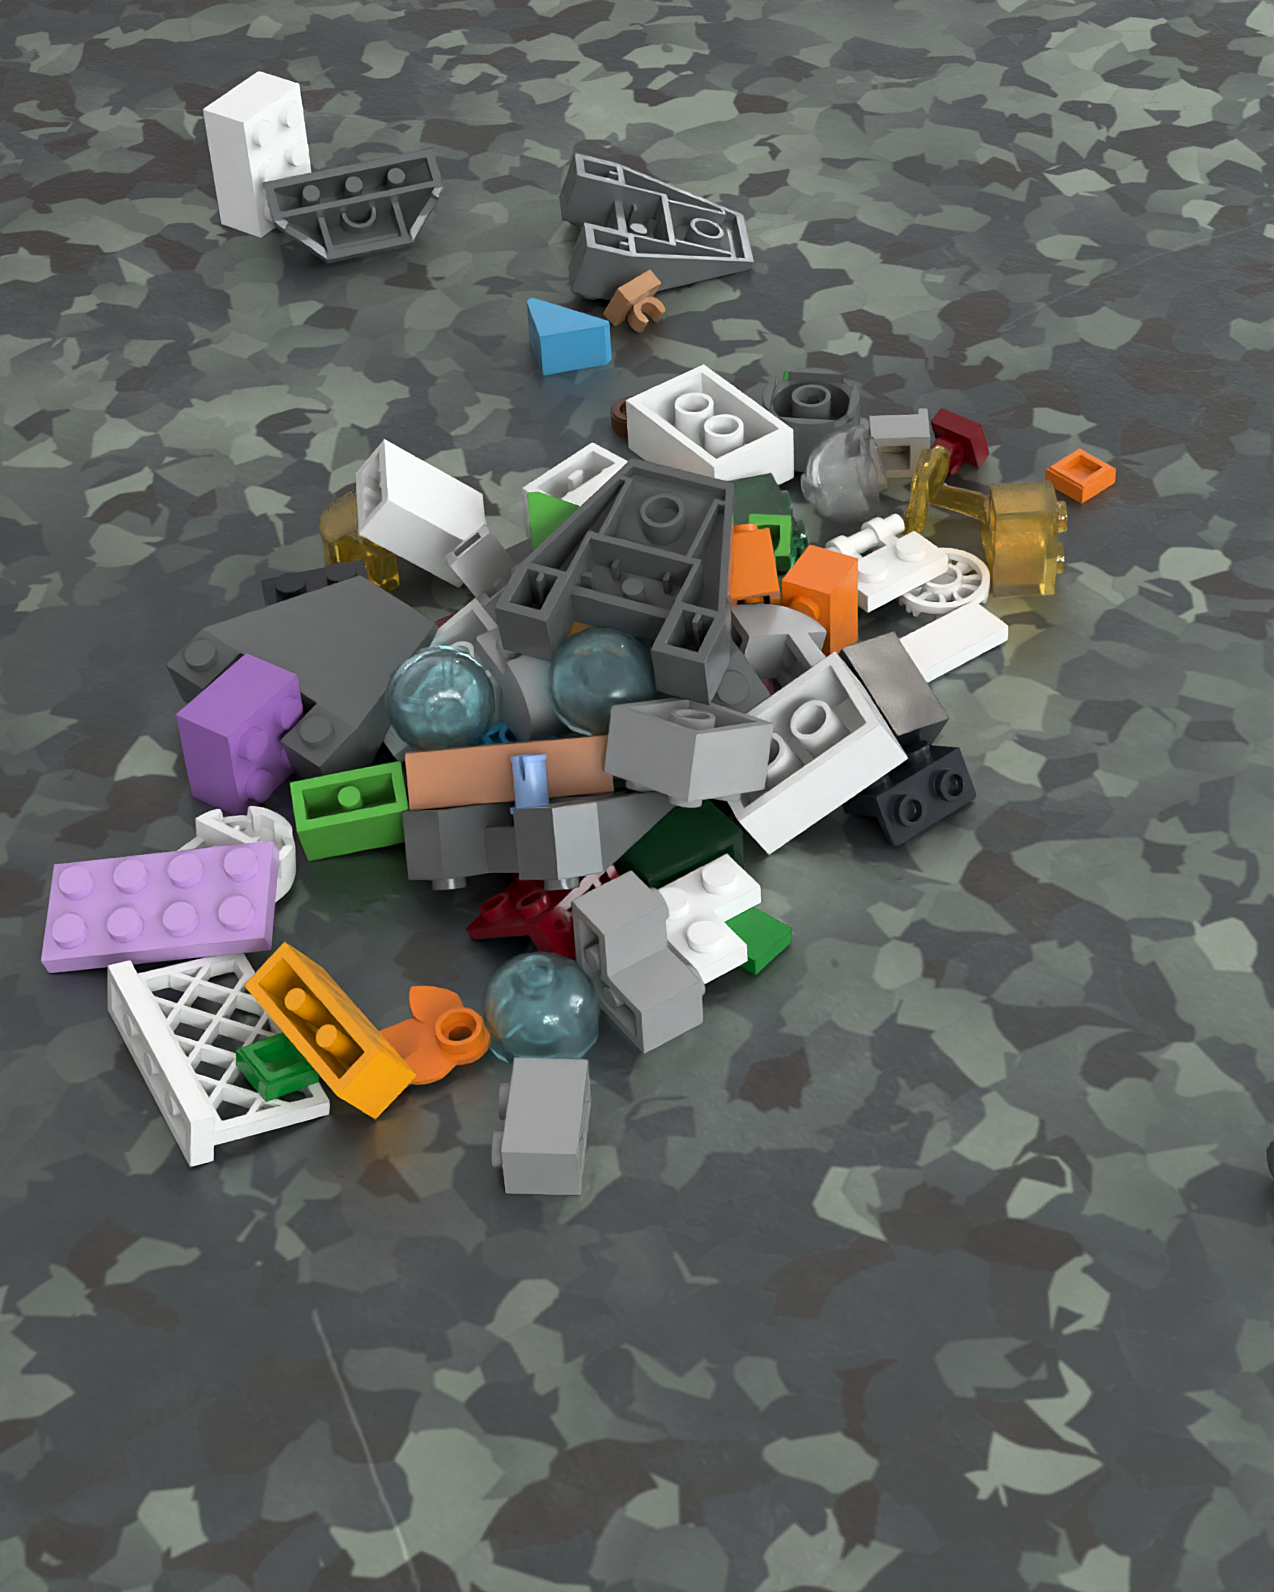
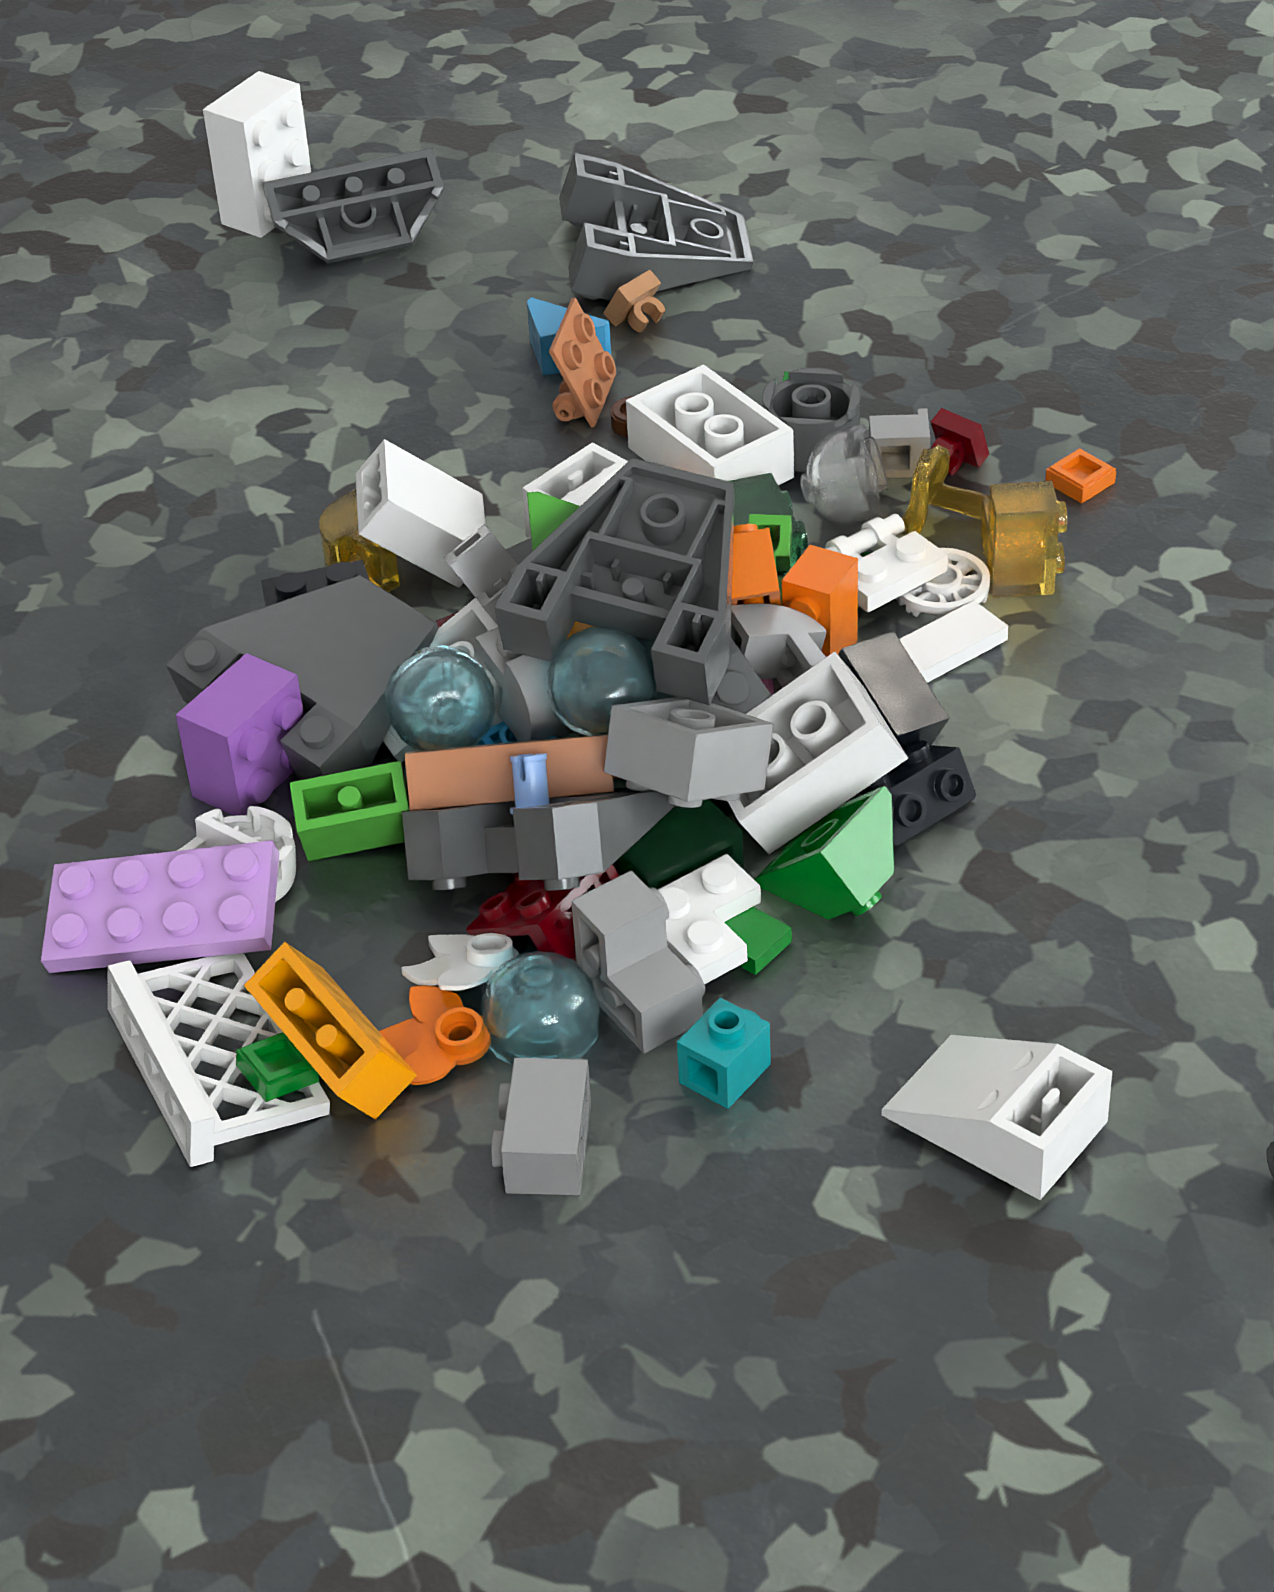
none -> white plate [401,933,519,991]
none -> nougat hinge [549,297,616,428]
none -> teal brick [677,998,771,1109]
none -> green slope [754,786,894,920]
none -> white slope [882,1035,1112,1200]

